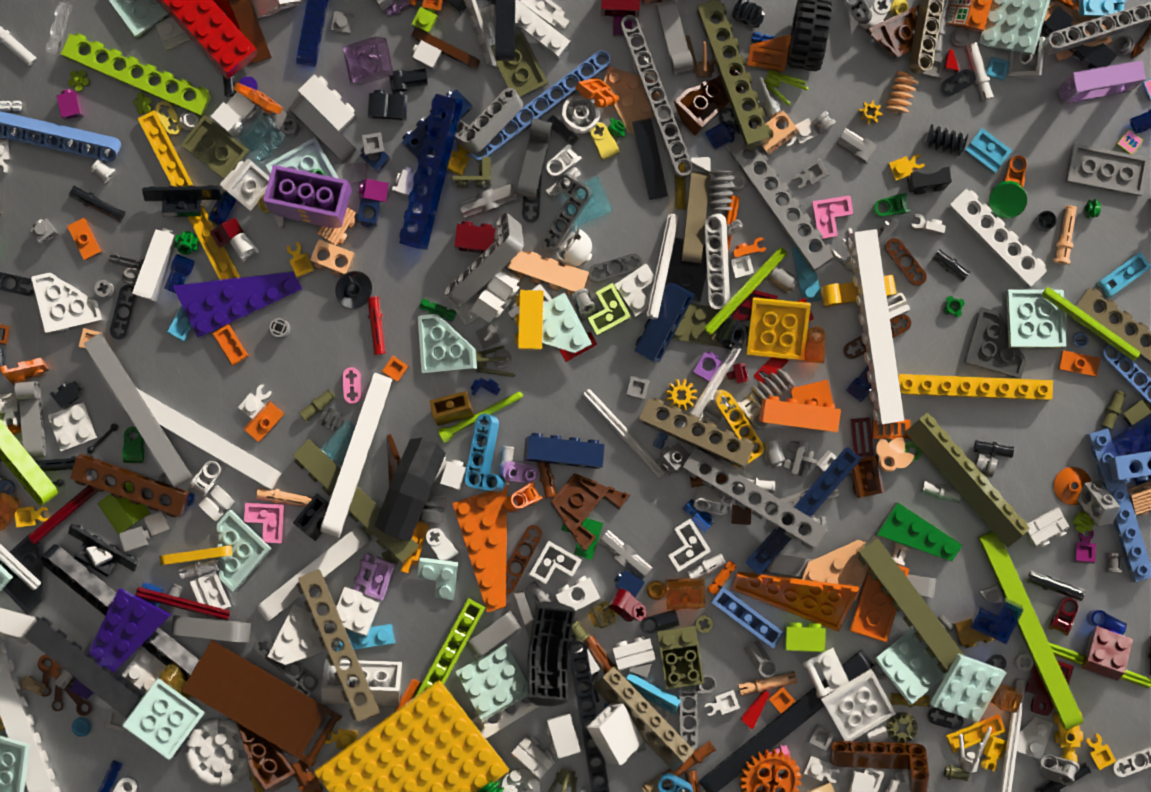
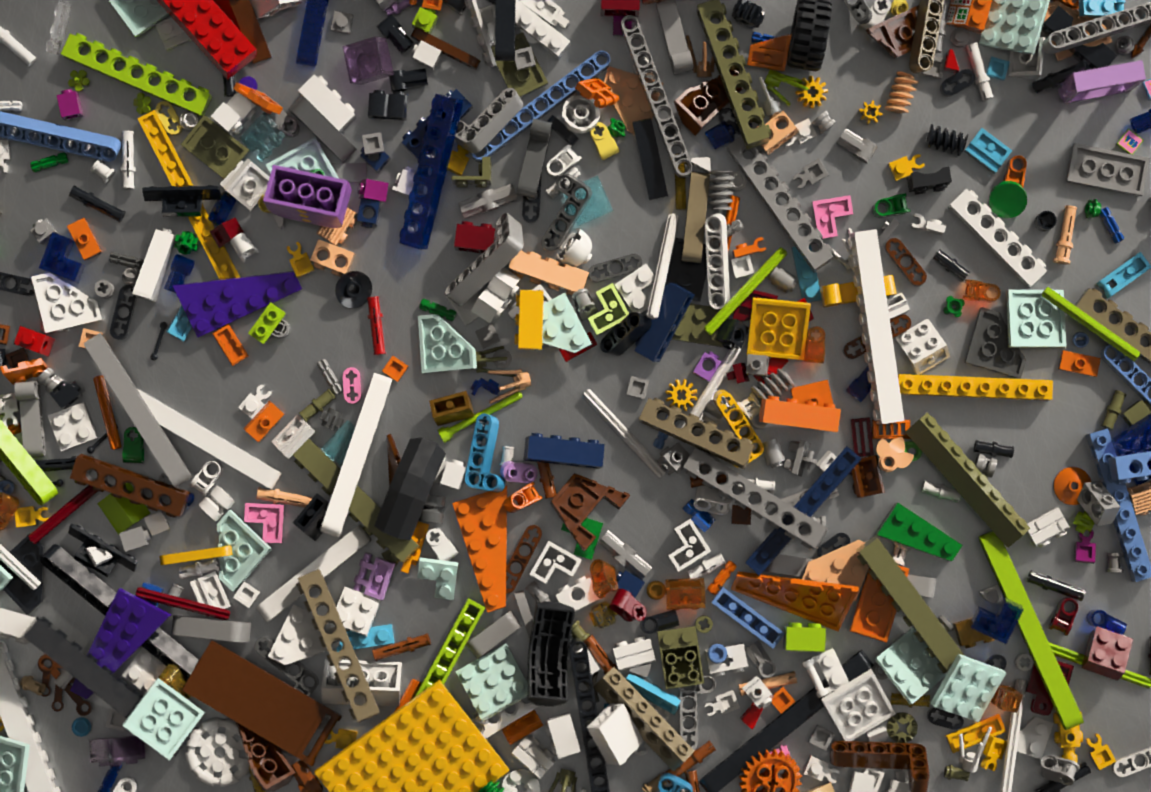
none -> reddish brown plate [5,348,30,369]
none -> red torso [14,326,55,357]
none -> green axle [30,152,68,172]
none -> light grey wheel [36,367,64,394]
none -> clear blue brick [39,232,85,284]
none -> clear purple brick [89,735,145,766]
none -> orange axle [93,375,122,450]
none -> white pin [120,131,136,190]
none -> black hinge [150,322,168,361]
none -> white plate [233,582,261,608]
none -> lime bracket [248,302,286,344]
none -> white plate [271,414,315,459]
none -> light grey axle [317,359,343,395]
none -> dark orange pin [372,633,431,661]
none -> black piece [376,14,414,54]
none -> light nougat plant [487,369,531,404]
none -> orange plate [501,709,543,745]
none -> light grey plate [515,46,536,71]
none -> clear orange piece [590,559,618,599]
none -> black beam [600,312,652,356]
none -> white brick [705,643,748,677]
none -> medium blue tile [708,644,727,663]
none -> white brick [742,676,774,709]
none -> light grey brick [746,354,769,376]
none -> yellow gear [795,76,828,108]
none -> black beam [817,533,850,557]
none -> white bracket [896,319,950,375]
none -> clear orange piece [962,279,1001,303]
none -> black pin [1032,60,1090,93]
none -> blue axle [1100,207,1124,244]

